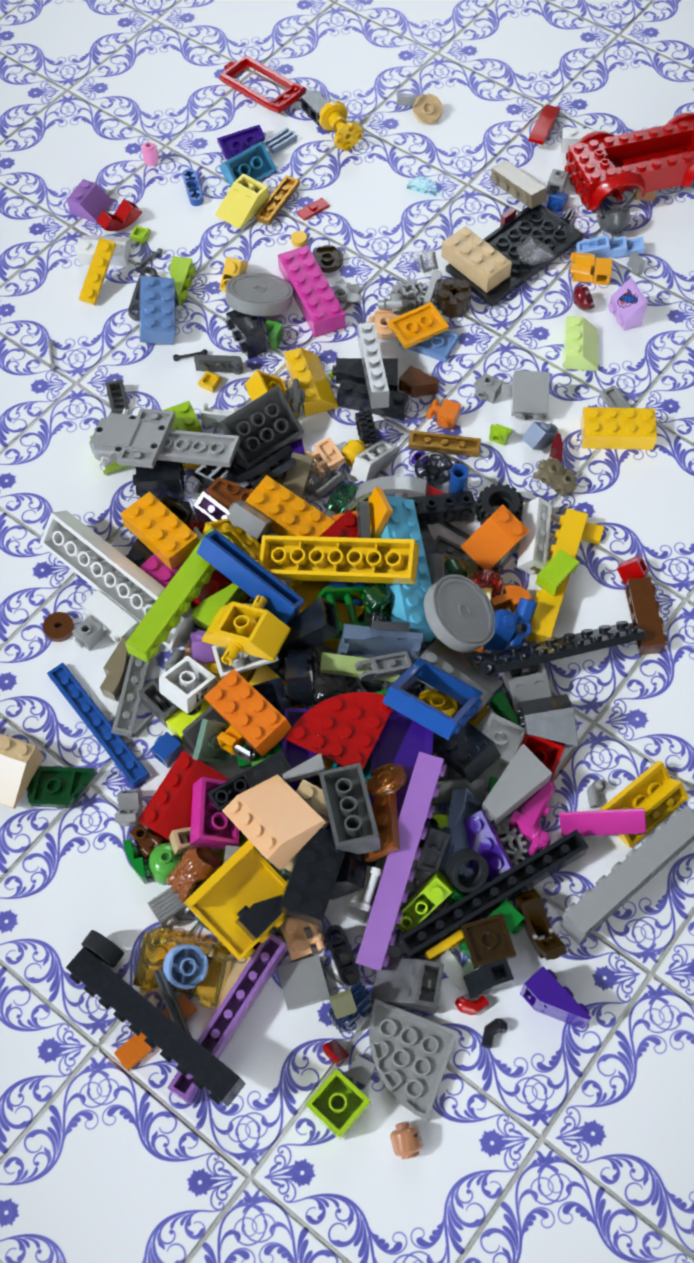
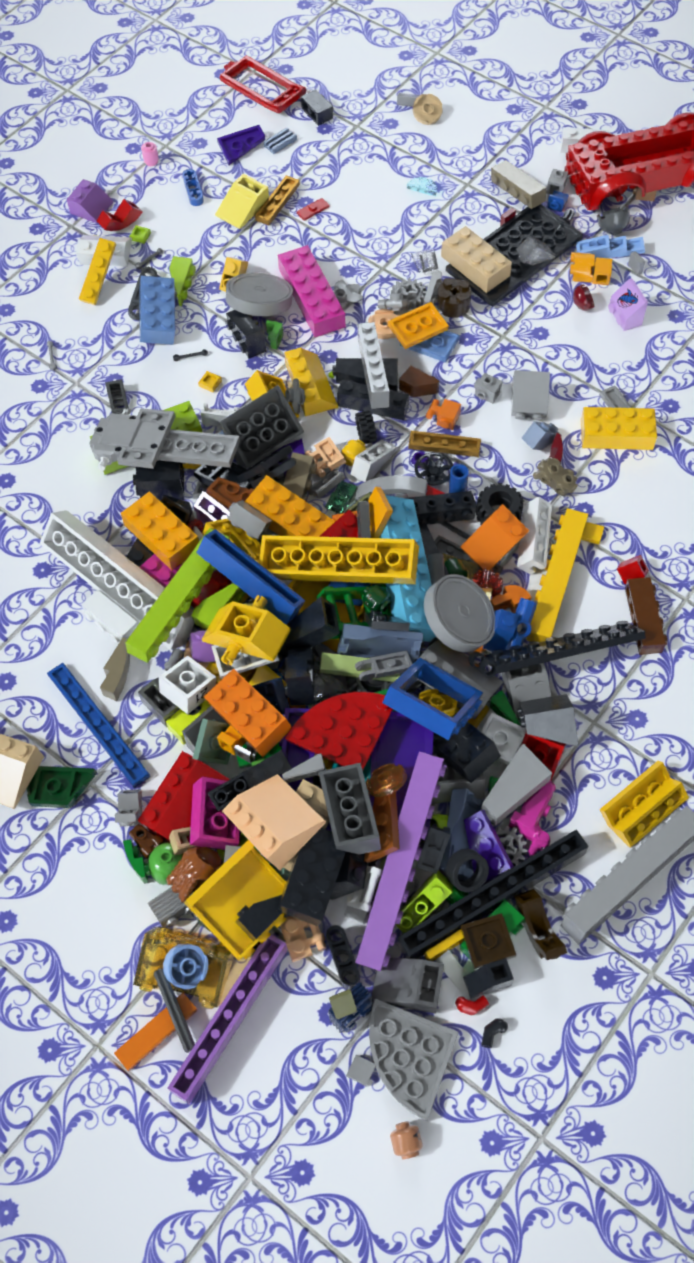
reddish brown piece [43,612,74,642] -> none
black brick [65,947,246,1107] -> none
light grey brick [72,616,106,651] -> none
black tyre [81,930,124,968] -> none
light grey plate [111,654,149,738] -> none
blue brick [150,732,184,768] -> none
dark grey plate [194,354,243,375] -> none
dark azure slope [218,141,277,185] -> none
light grey tile [277,955,330,1011] -> none
yellow tile [291,231,307,247] -> none
lime brick [305,1068,371,1140] -> none
dark brown tile [312,245,343,273] -> none
yellow piece [318,101,363,151] -> none
red slope [322,1040,349,1067] -> none
lime bracket [489,424,512,446] -> none
dark purple slope [520,966,591,1029] -> none
red slope [528,104,561,145] -> none
lime panel [536,549,579,596] -> none
dark pink slope [559,808,646,837] -> none
yellowish green slope [563,316,598,371] -> none
light grey arm [587,779,607,809] -> none

